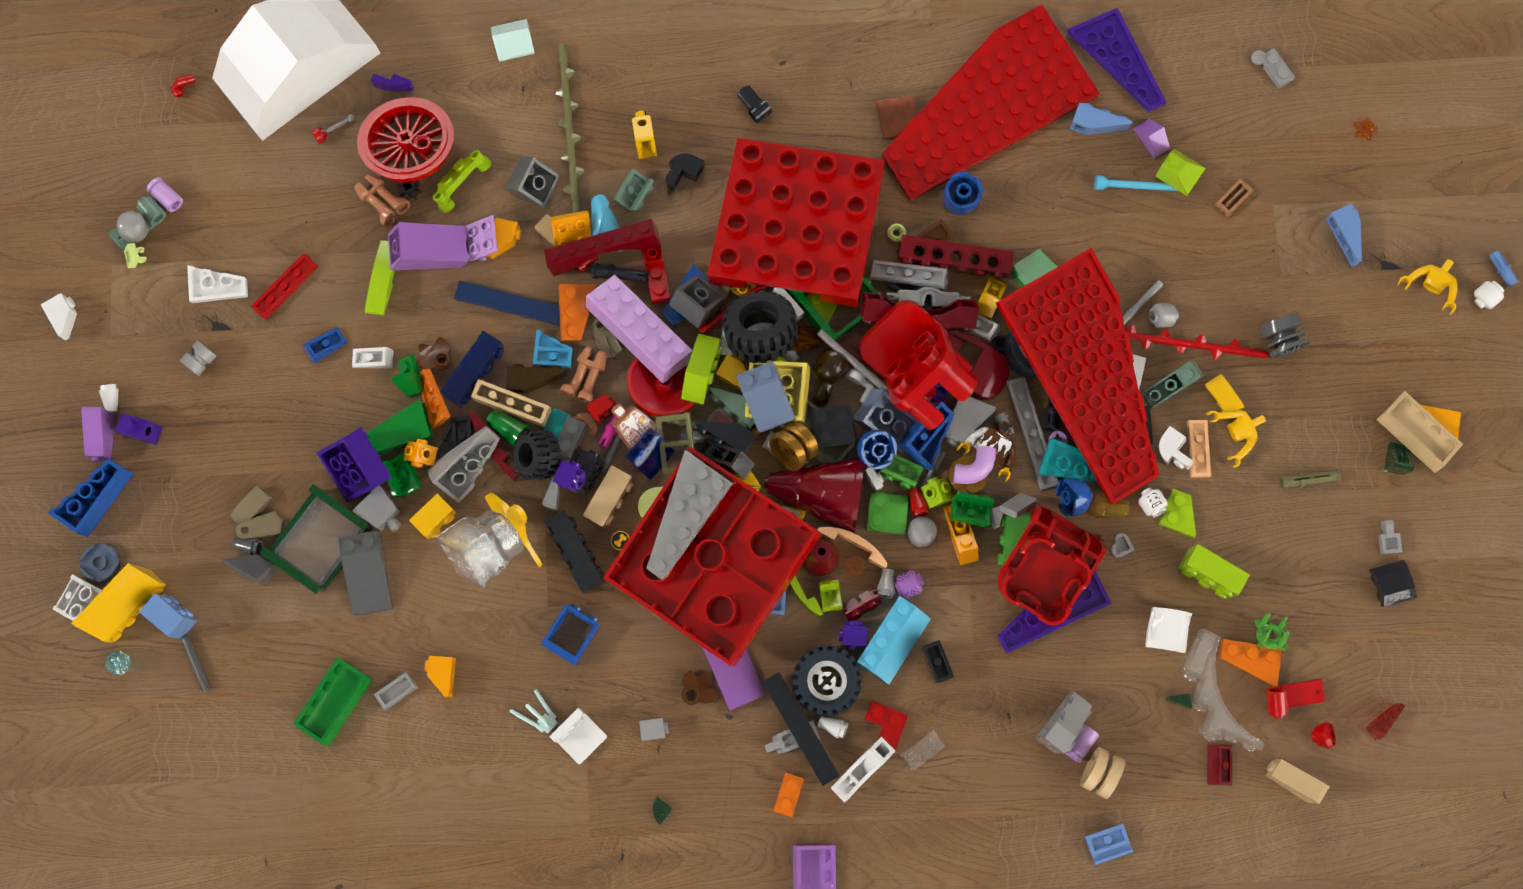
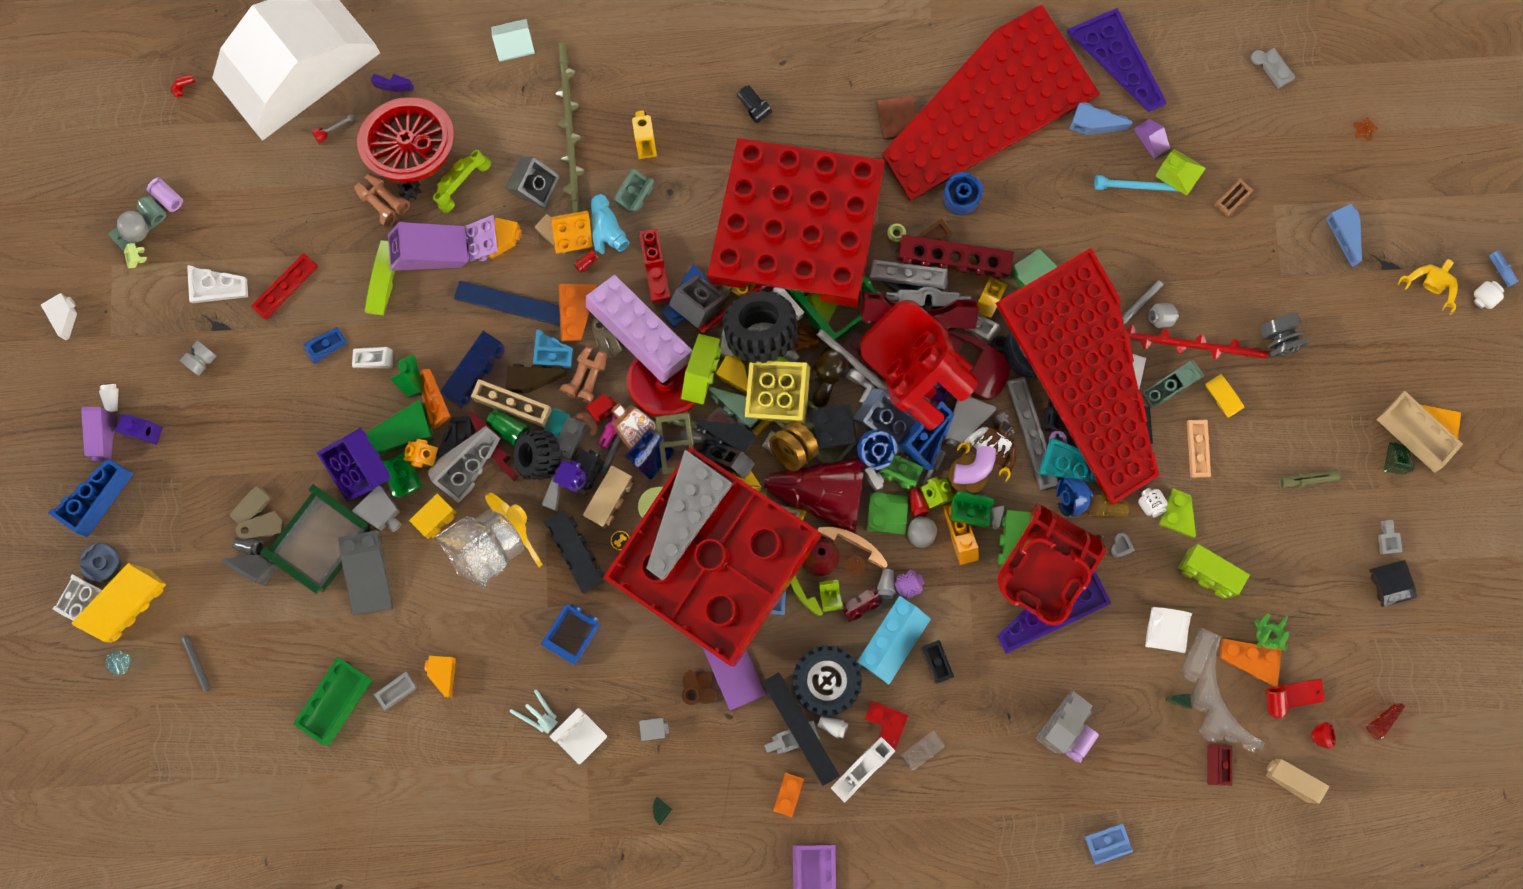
medium blue brick [139,593,197,639] -> none
reddish brown plate [417,337,451,370] -> none
dark red arch [544,218,661,276] -> none
black pin [591,262,649,283] -> none
black brick [665,153,705,191] -> none
sand blue slope [736,361,796,433] -> none
dark purple brick [839,621,867,651] -> none
light grey tile [1000,492,1037,518] -> none
tan wheel [1080,747,1125,799] -> none
white brick [1159,426,1193,470] -> none
yellow piece [1206,410,1266,467] -> none

